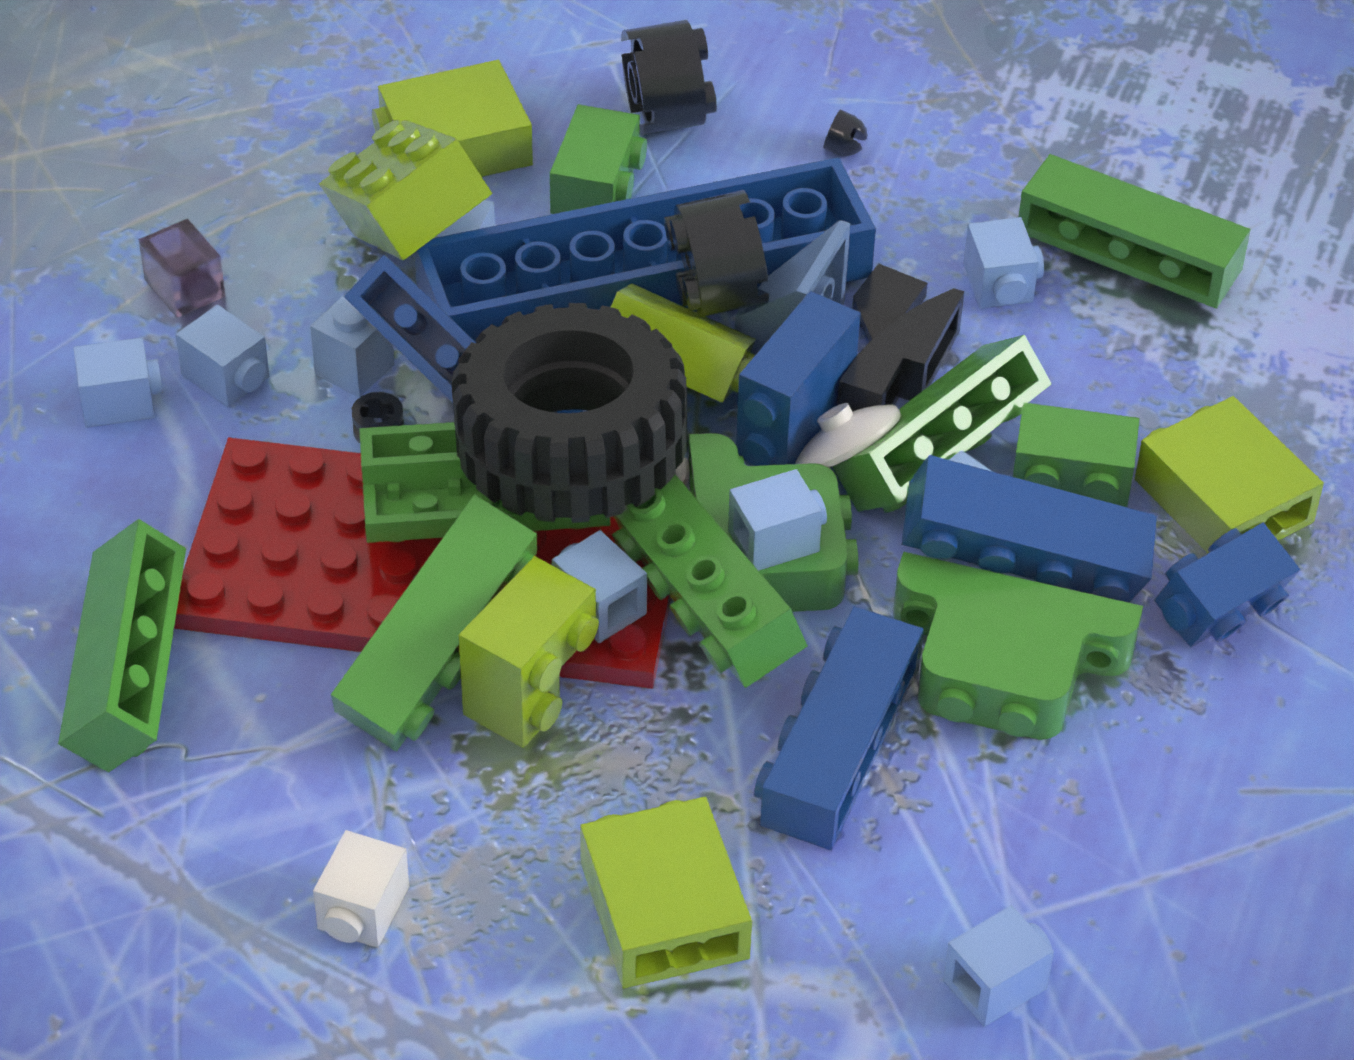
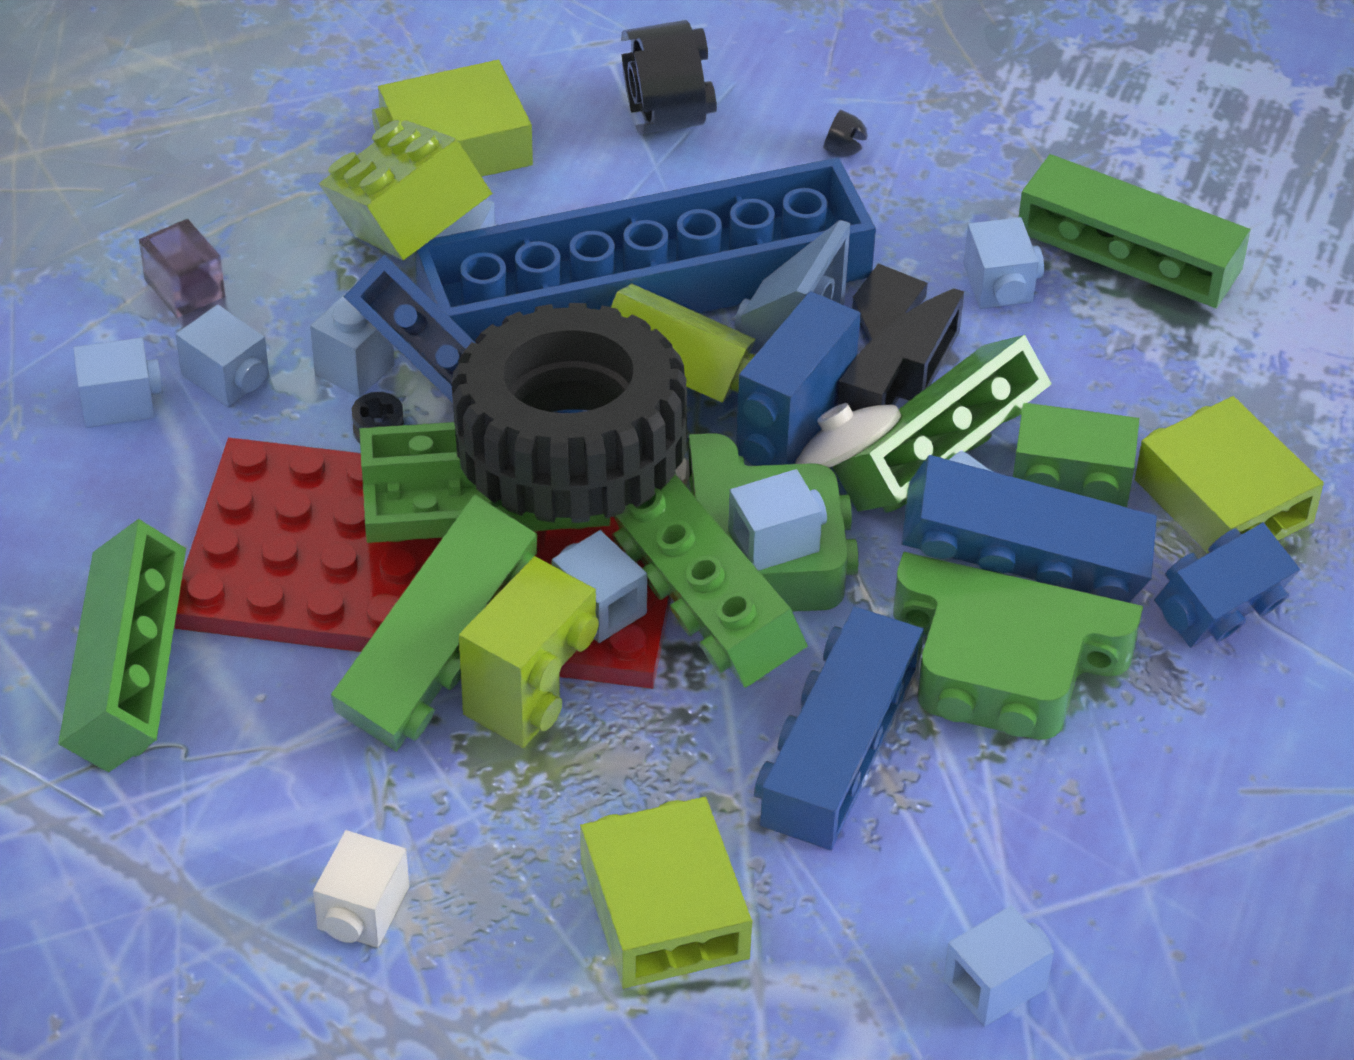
bright green brick [550,104,647,214] -> none
black brick [664,190,769,317] -> none

